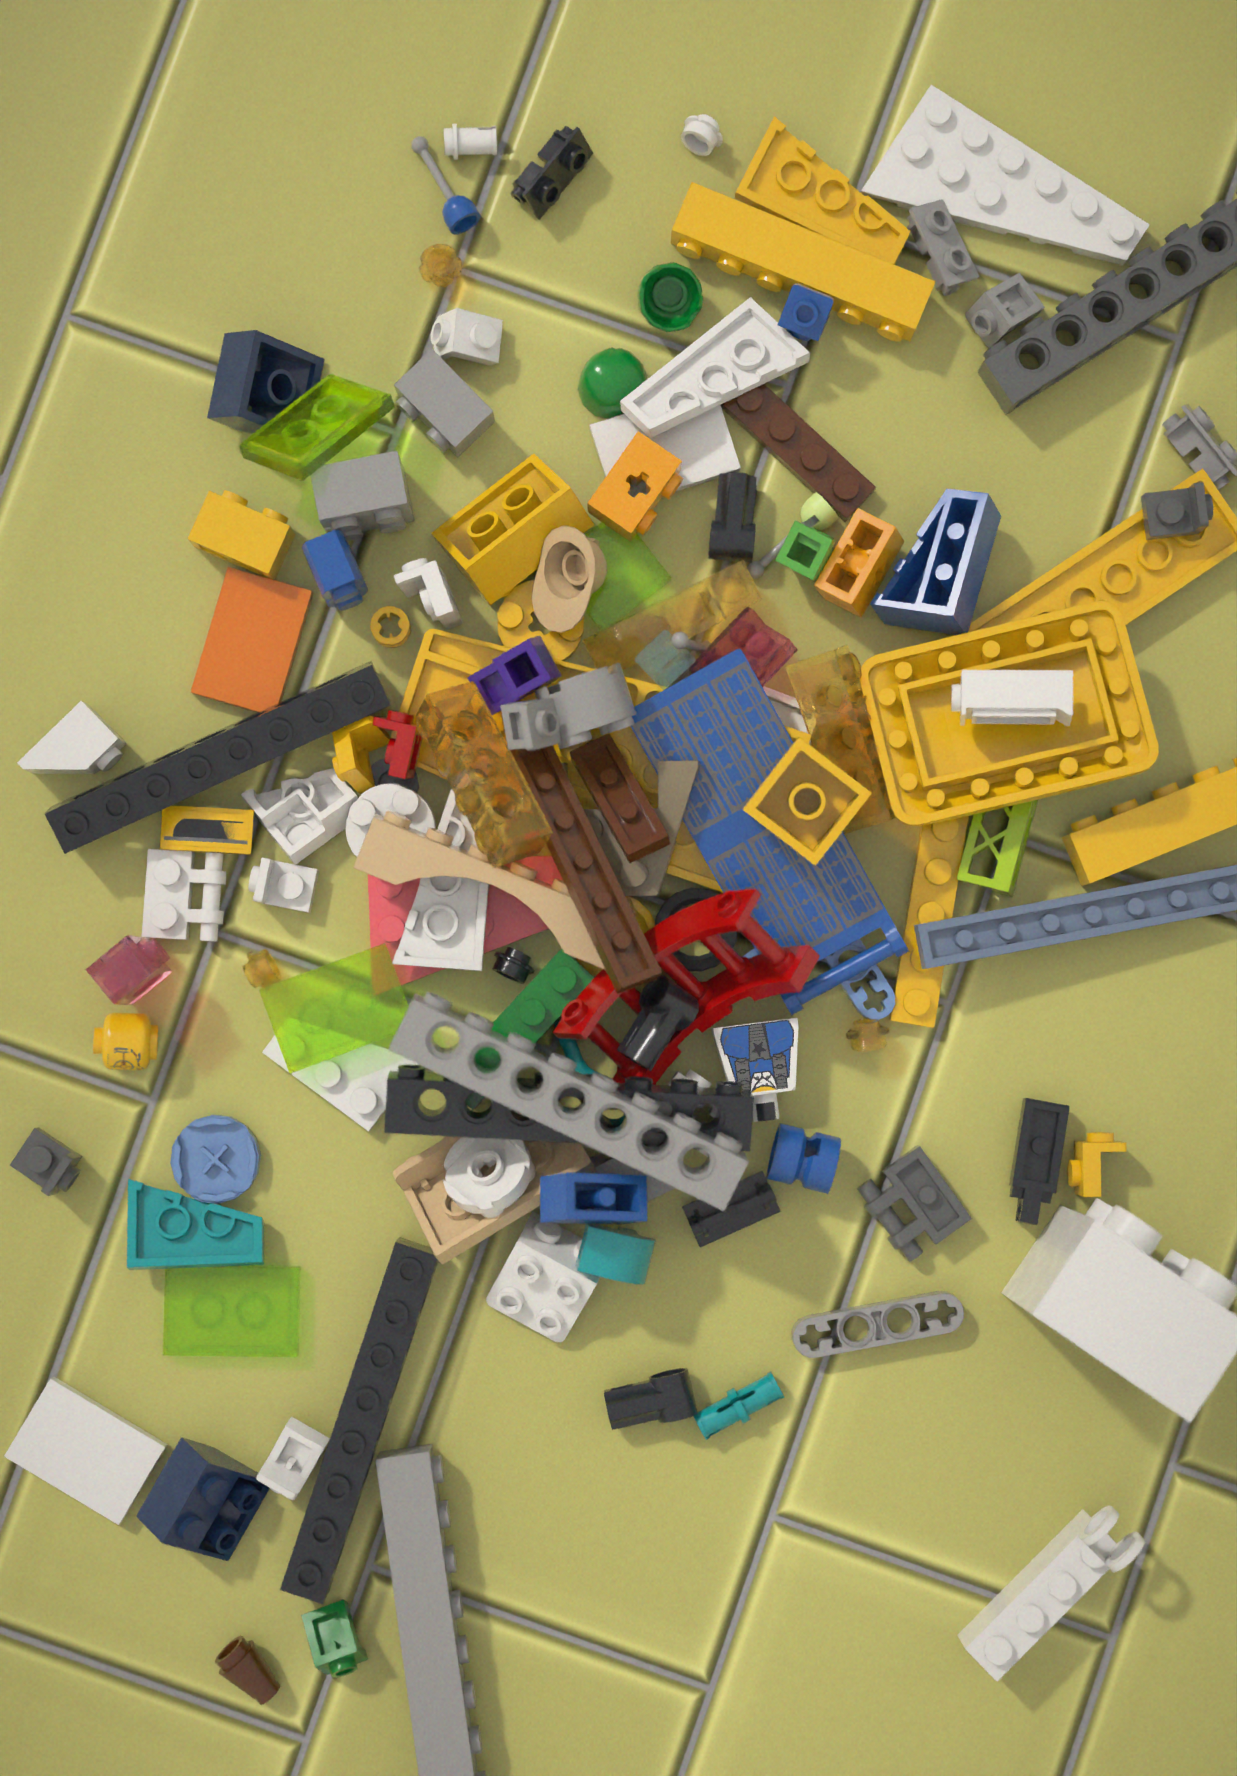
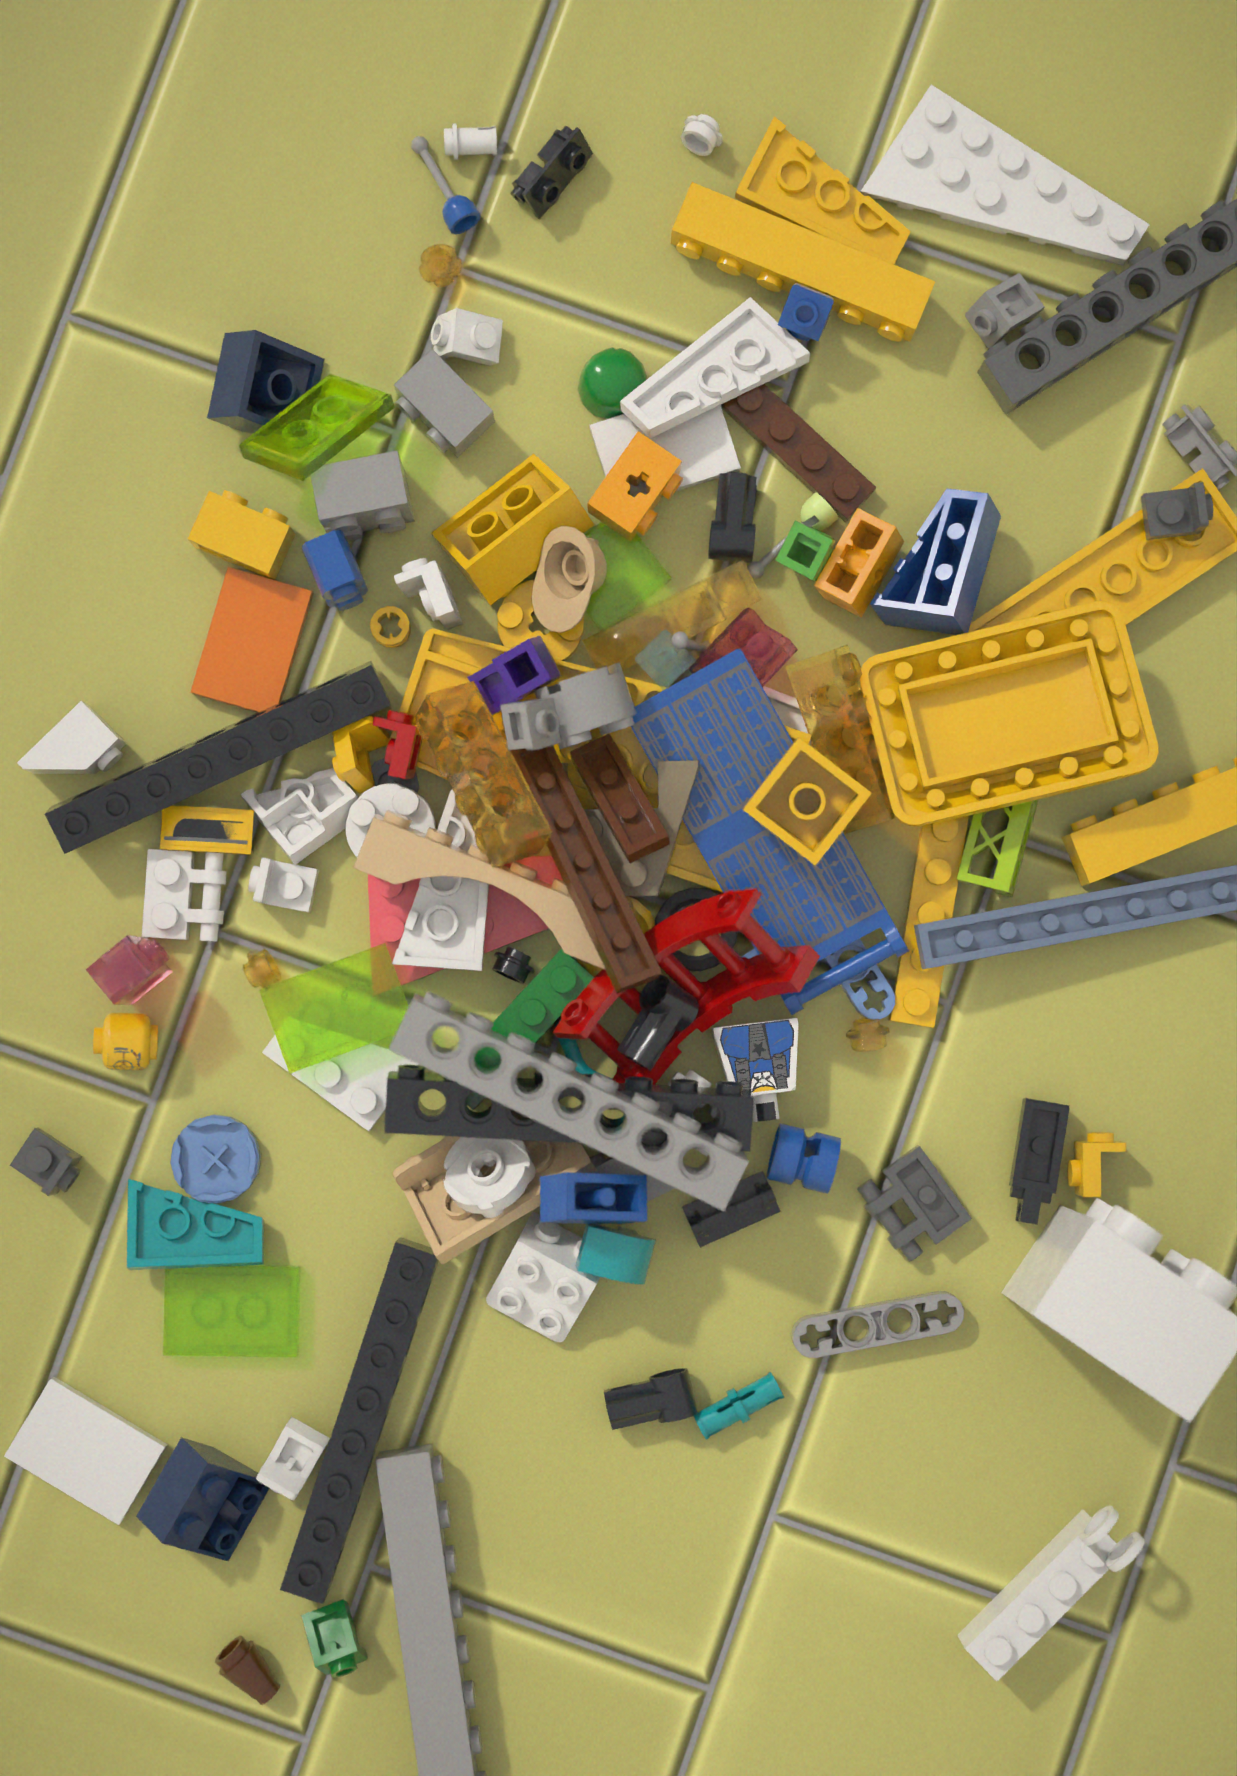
green hair [637,262,703,332] -> none
light grey hinge [907,199,980,296] -> none
white window [951,670,1073,726] -> none

